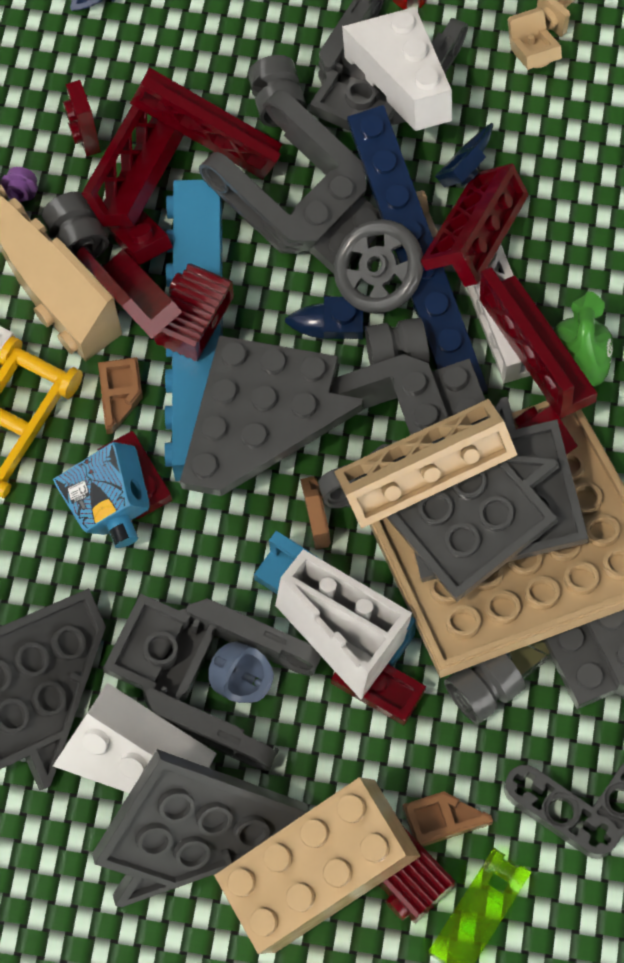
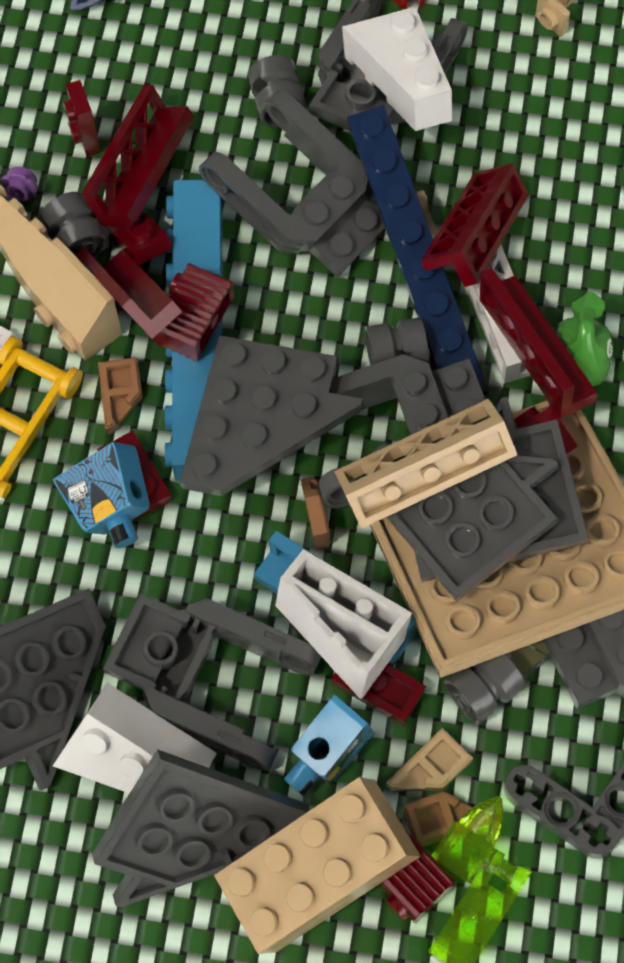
dark red fence [130,67,282,180] -> none
sand blue piece [209,641,274,703] -> none
dark blue plate [285,297,363,339] -> none
dark grey plate [334,219,424,313] -> none
dark blue plate [435,123,494,188] -> none
tan bracket [507,7,562,70] -> none
none -> dark azure torso [284,694,376,796]
none -> tan tile [386,728,473,791]
none -> clear neon green plate [432,796,503,884]

